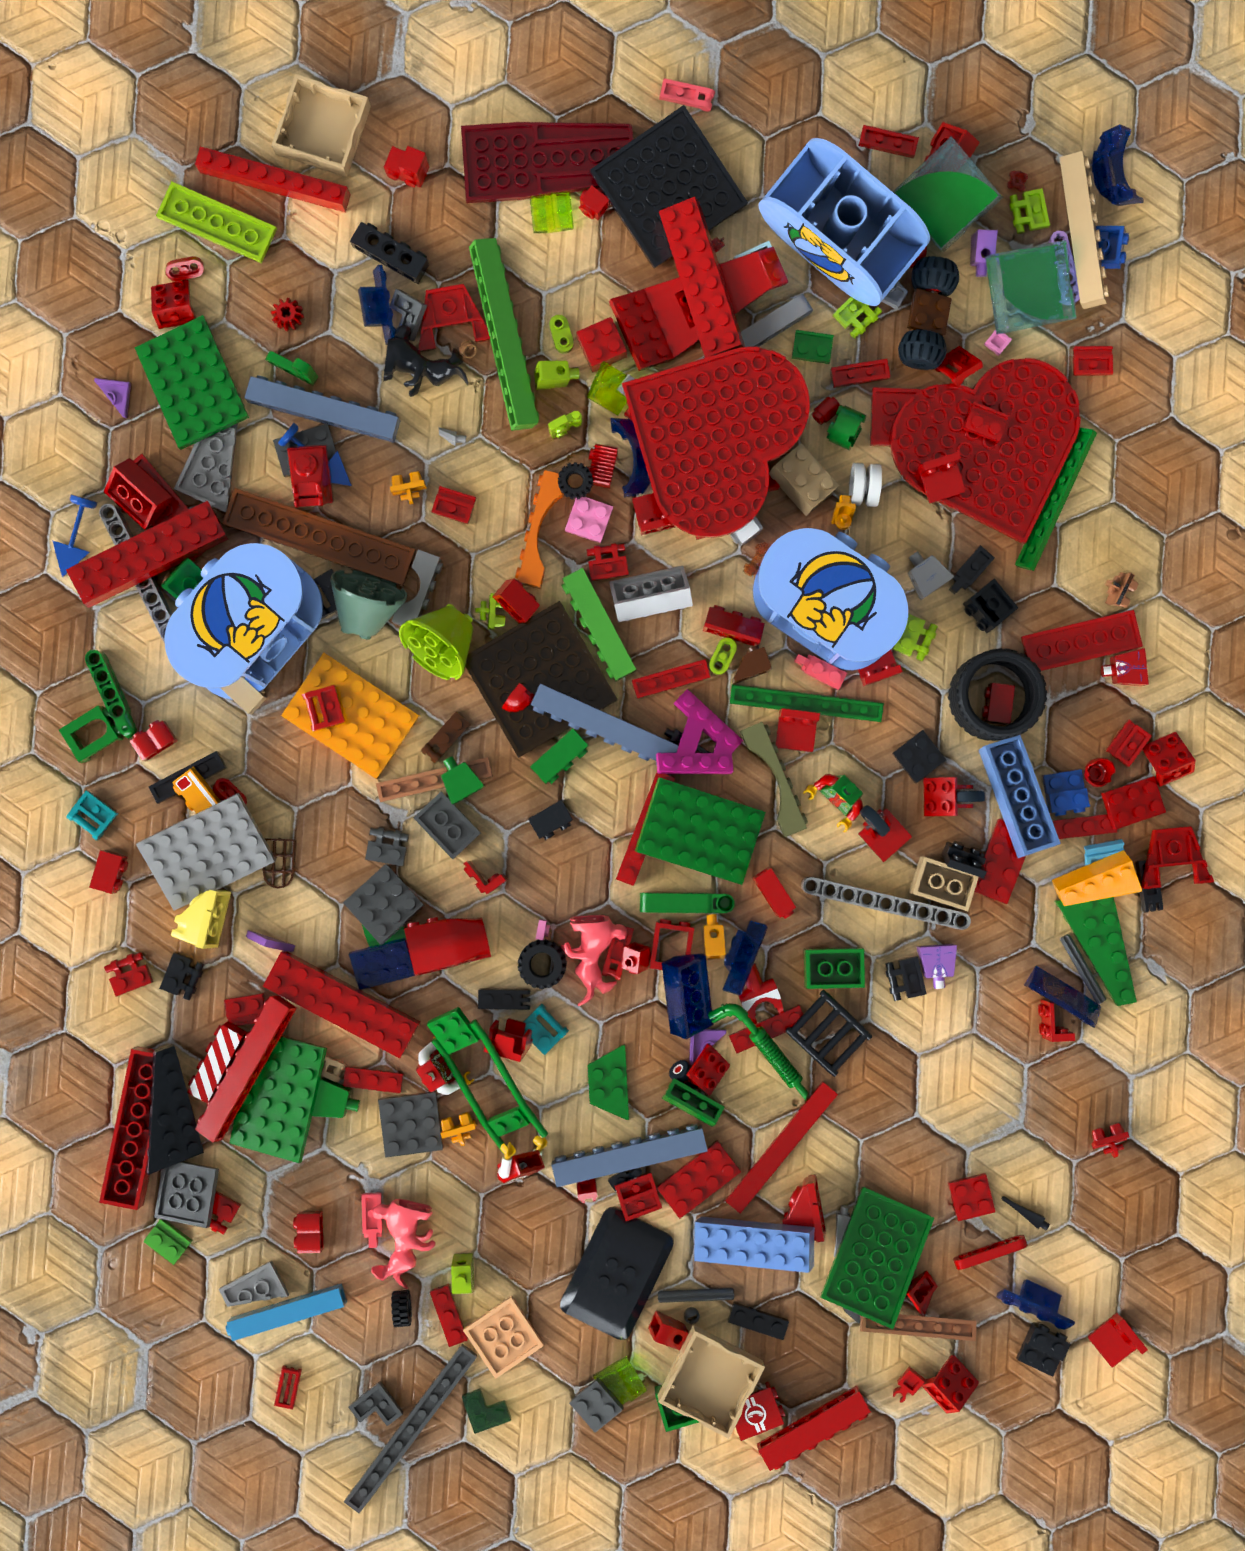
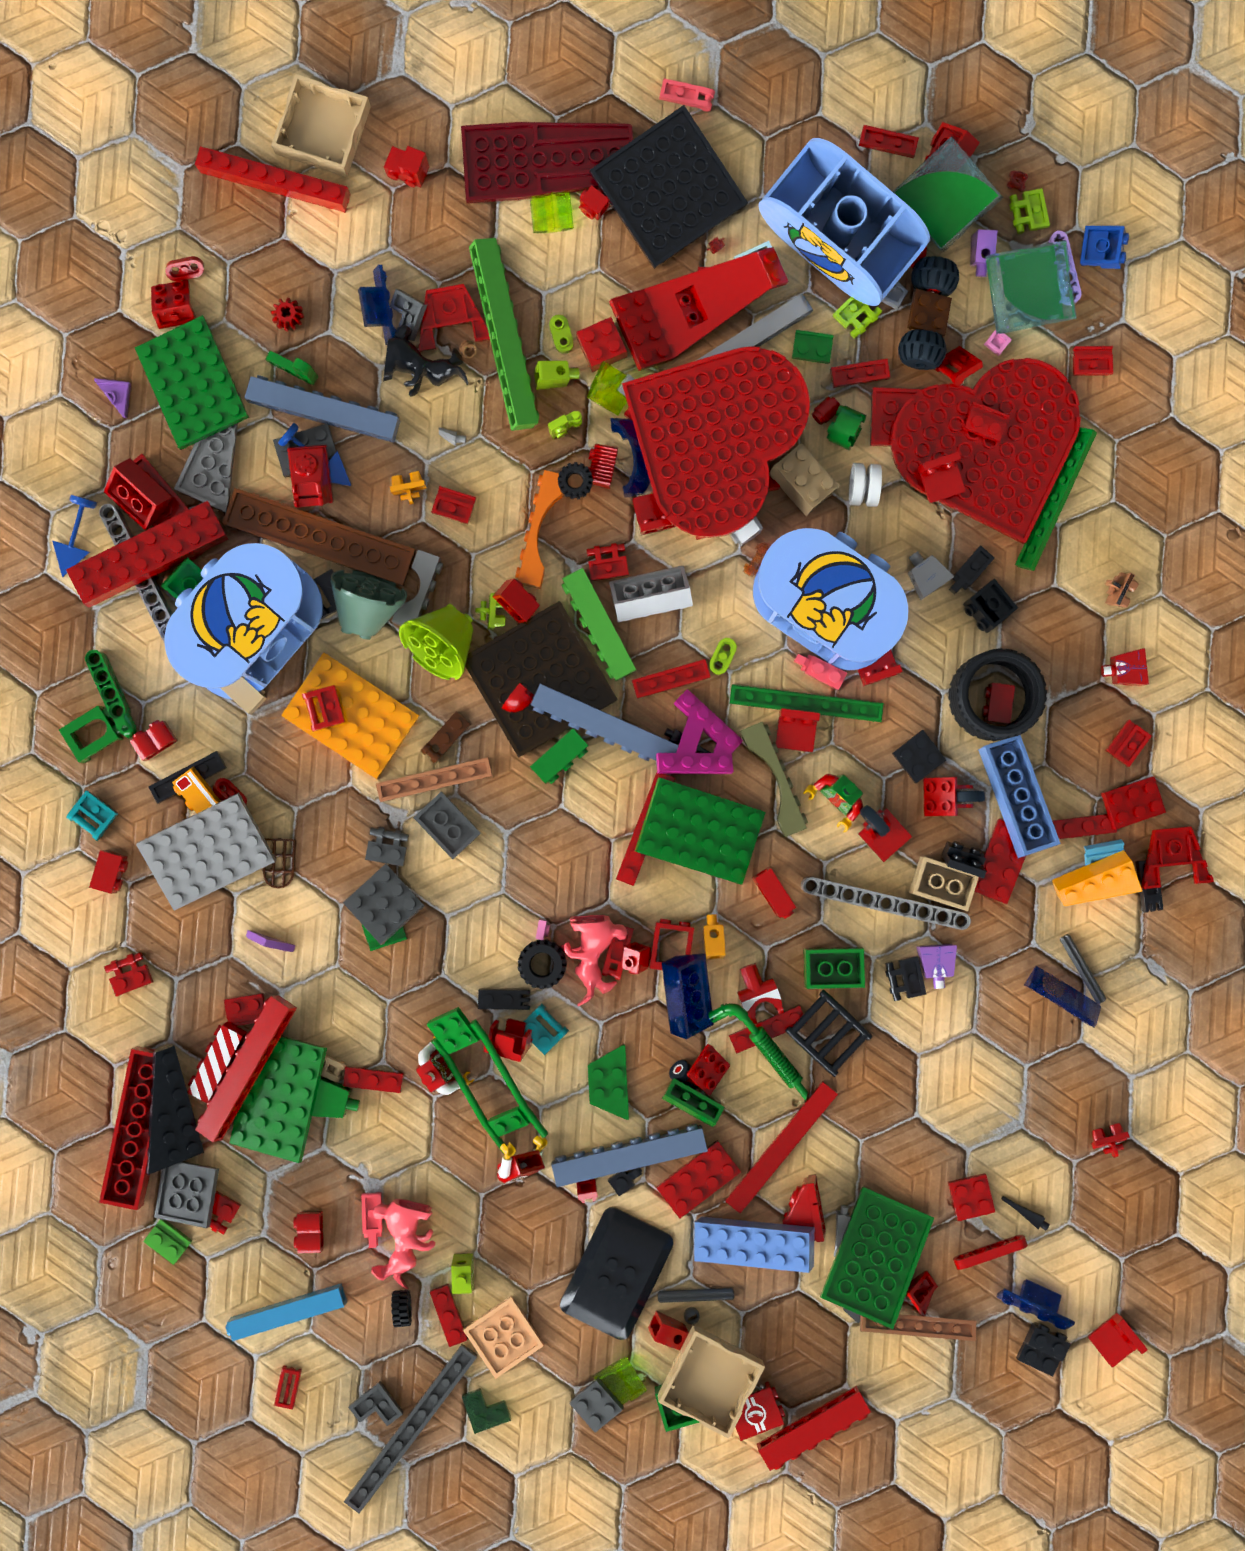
lime plate [156,181,277,263] -> none
black plate [159,952,204,1000] -> none
light yellow piece [171,890,231,949] -> none
light grey wing [219,1260,289,1307] -> none
red brick [263,951,421,1058] -> none
clear blue plate [349,938,415,990] -> none
black brick [350,222,429,284] -> none
dark grey plate [378,1091,443,1158] -> none
red animal [404,917,491,976] -> none
light orange hips [440,1112,477,1146] -> none
green torso [441,756,486,805] -> none
red bracket [464,861,508,894] -> none
black brick [528,800,573,840] -> none
bright pink plate [565,497,613,544] -> none
red slope [614,1172,662,1221] -> none
green piece [640,893,735,913] -> none
red brick [659,196,745,358] -> none
medium lavender tile [689,1028,727,1065] -> none
red slope [702,605,765,646] -> none
clear blue bracket [722,921,768,995] -> none
black plate [728,1302,789,1340] -> none
reddish brown slope [732,645,772,685] -> none
light orange hips [831,495,856,530] -> none
lime plate [892,614,938,661] -> none
red plate [893,1366,925,1403] -> none
red bracket [922,1355,979,1414] -> none
red plate [1021,610,1143,671] -> none
red bracket [1038,999,1075,1042] -> none
blue plate [1042,769,1090,816] -> none
green wing [1054,897,1137,1006] -> none
tan brick [1059,151,1109,309] -> none
red hair [1084,758,1116,787] -> none
clear blue windscreen [1092,124,1144,206] -> none
red bracket [1142,732,1196,787] -> none

